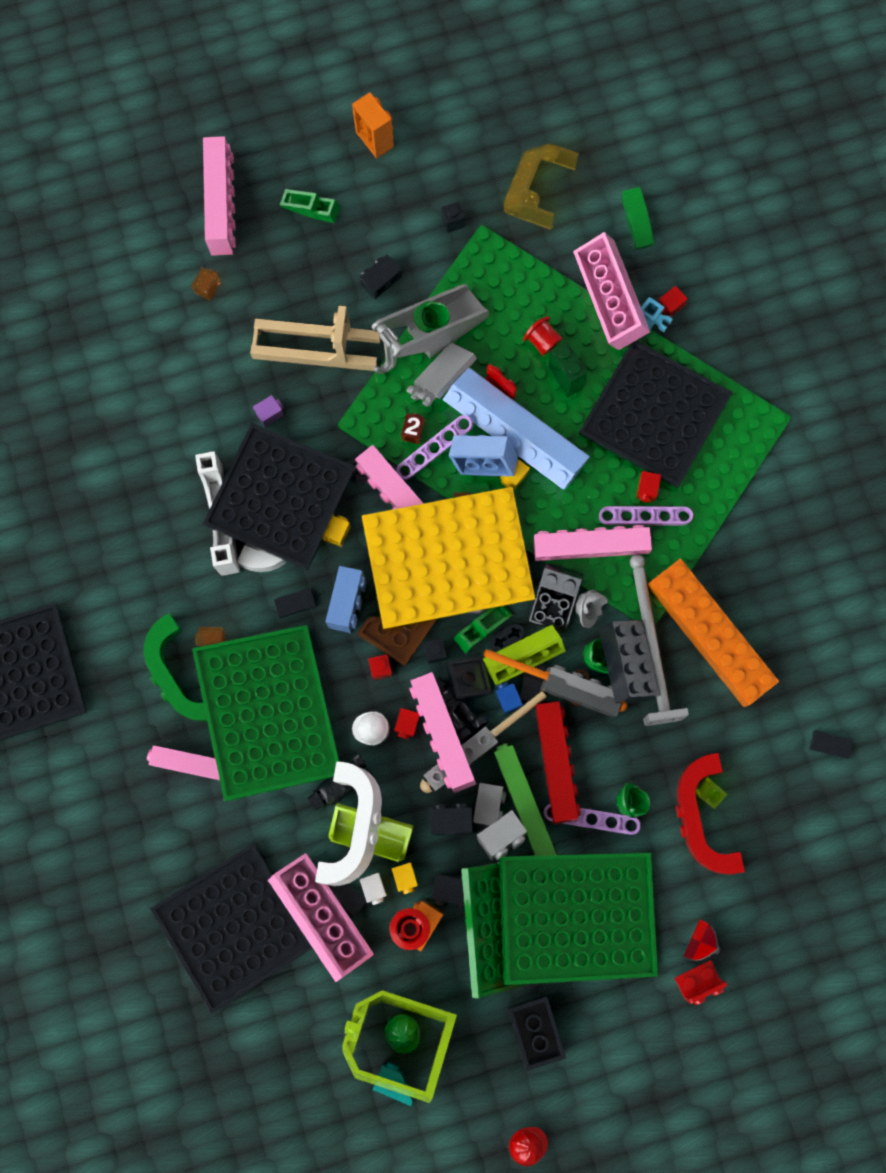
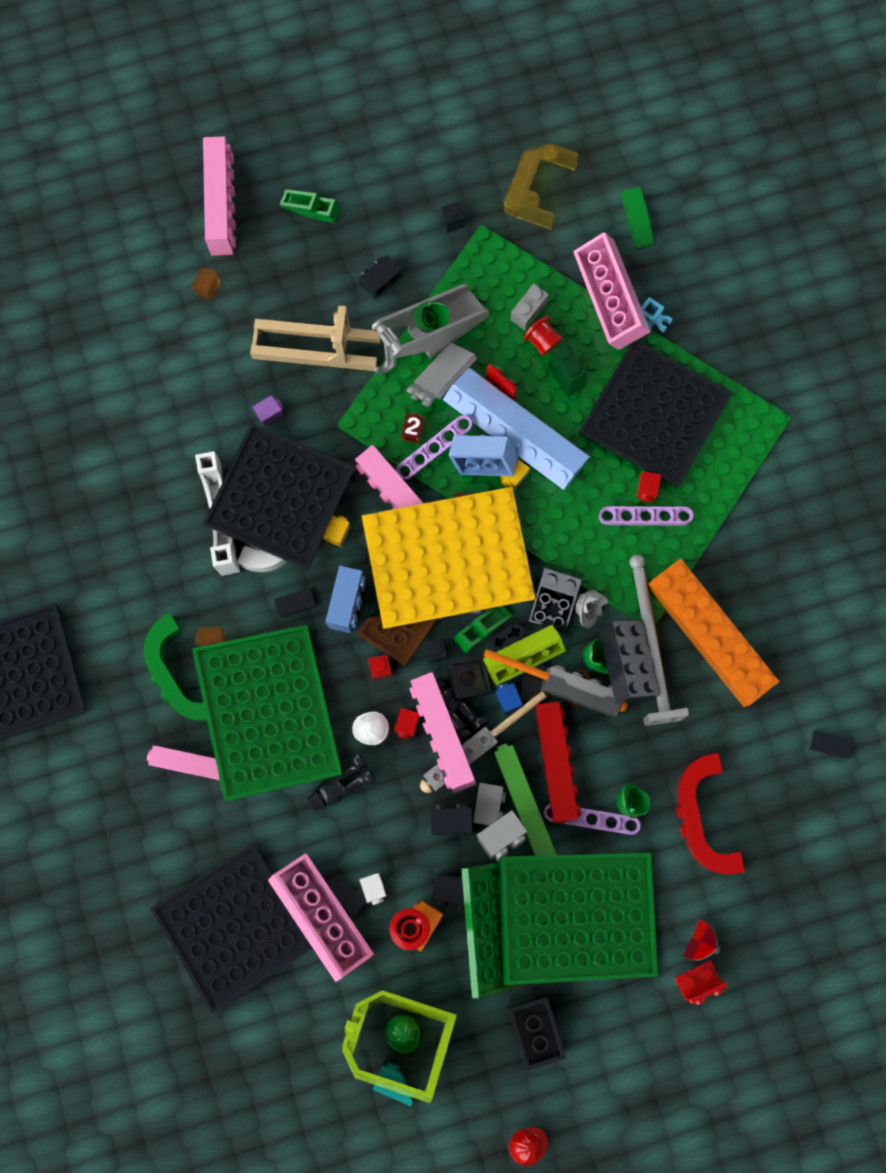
white arch [315,762,382,886] -> none
lime container [328,803,414,862] -> none
orange brick [352,92,394,159] -> none
yellow brick [392,862,418,894] -> none
bright pink brick [533,525,652,561] -> none
red brick [658,286,688,318] -> none
clear neon green brick [696,777,727,809] -> none
none -> light grey brick [510,284,549,330]

